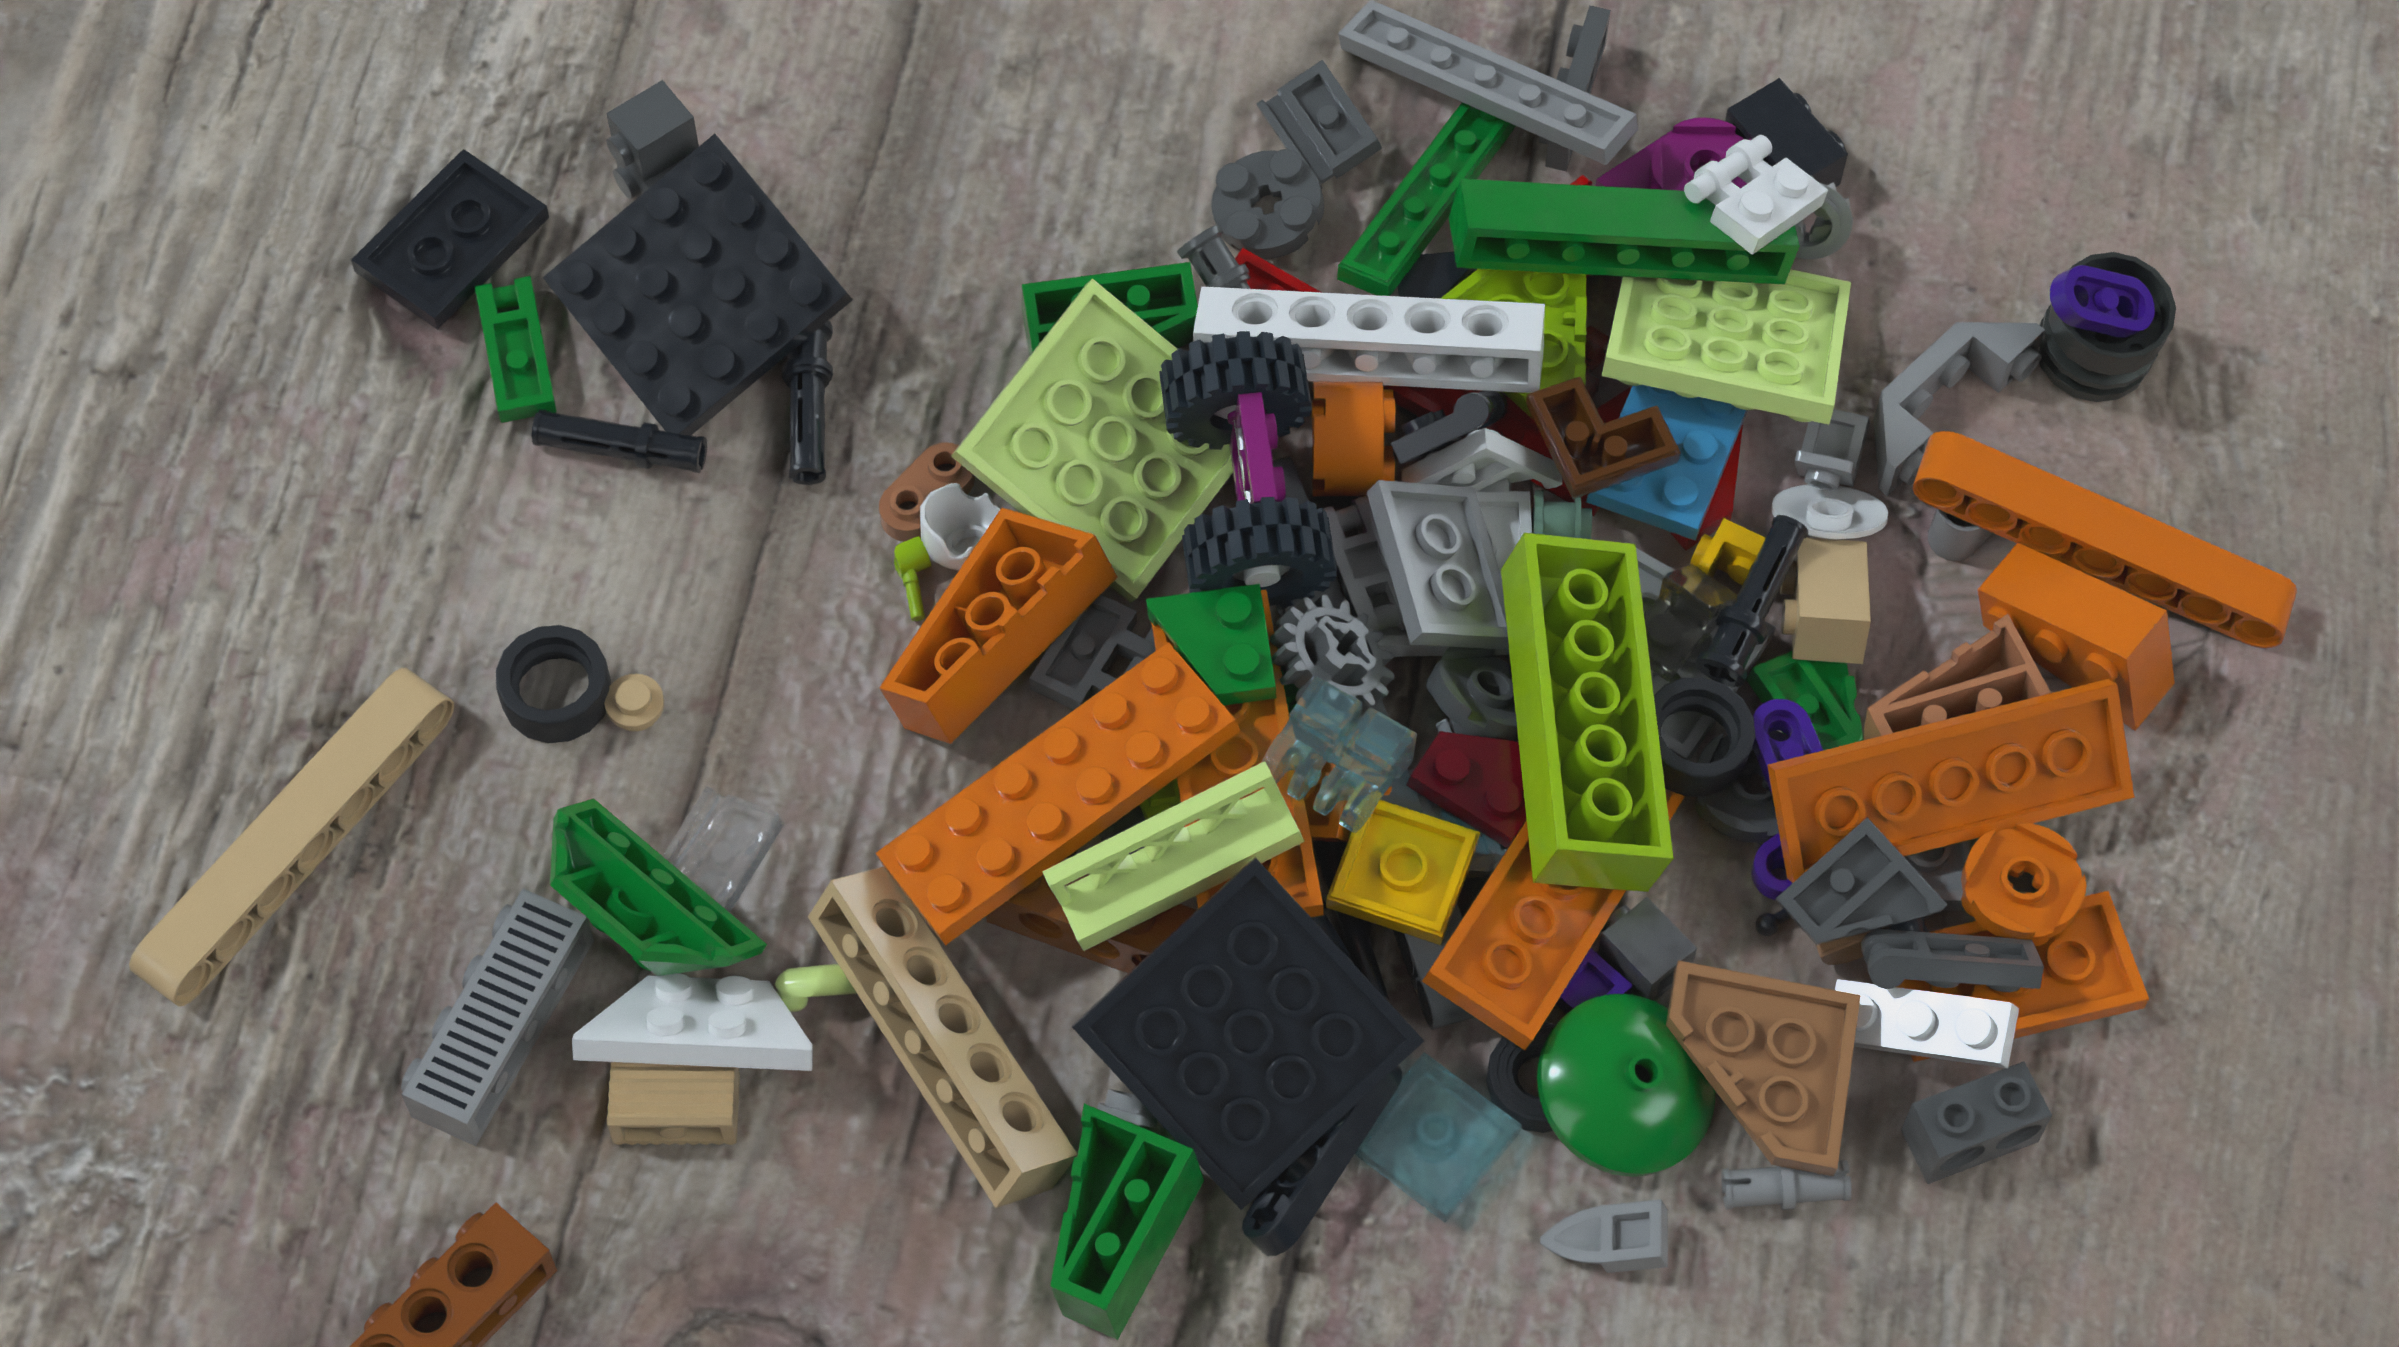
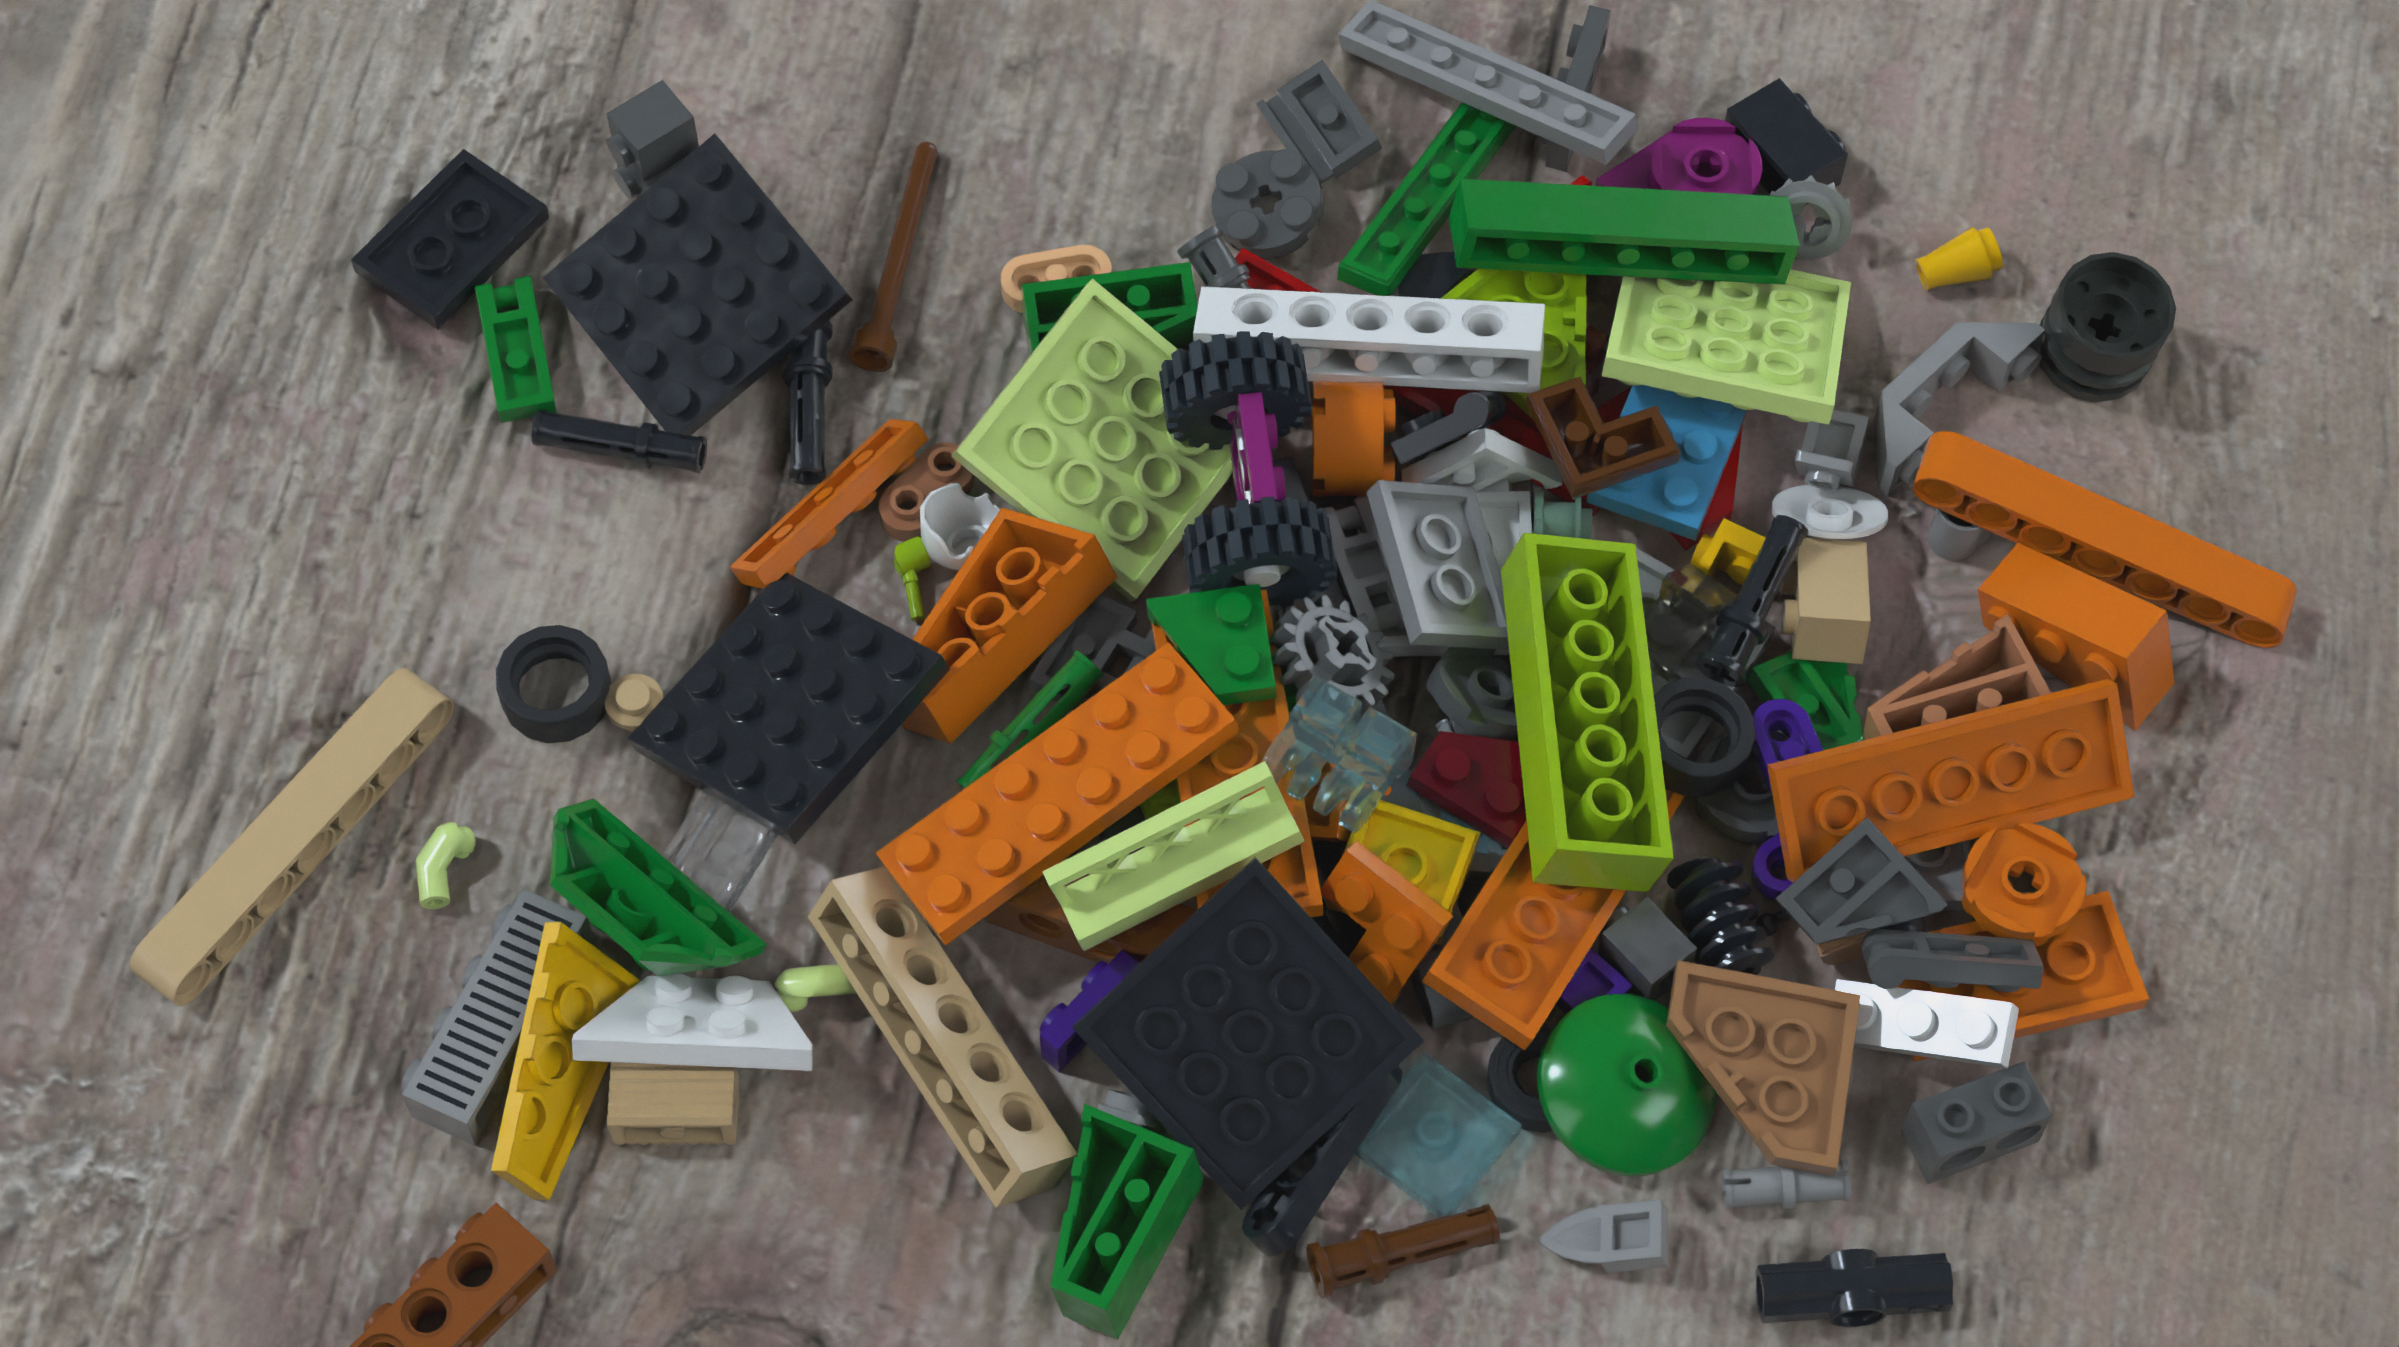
white plate [1684,135,1828,255] -> none
dark purple plate [2050,265,2155,338] -> none
none -> yellowish green arm [416,822,475,909]
none -> yellow wing [491,922,641,1200]
none -> black plate [627,573,950,844]
none -> orange plate [730,419,929,589]
none -> reddish brown piece [848,141,937,372]
none -> green pin [956,650,1104,789]
none -> light nougat plate [1001,245,1112,313]
none -> dark purple plate [1040,950,1139,1073]
none -> reddish brown pin [1306,1204,1500,1299]
none -> orange plate [1320,841,1454,1005]
none -> black piece [1666,857,1775,975]
none -> black piece [1755,1249,1953,1327]
none -> yellow cone [1915,227,2003,291]

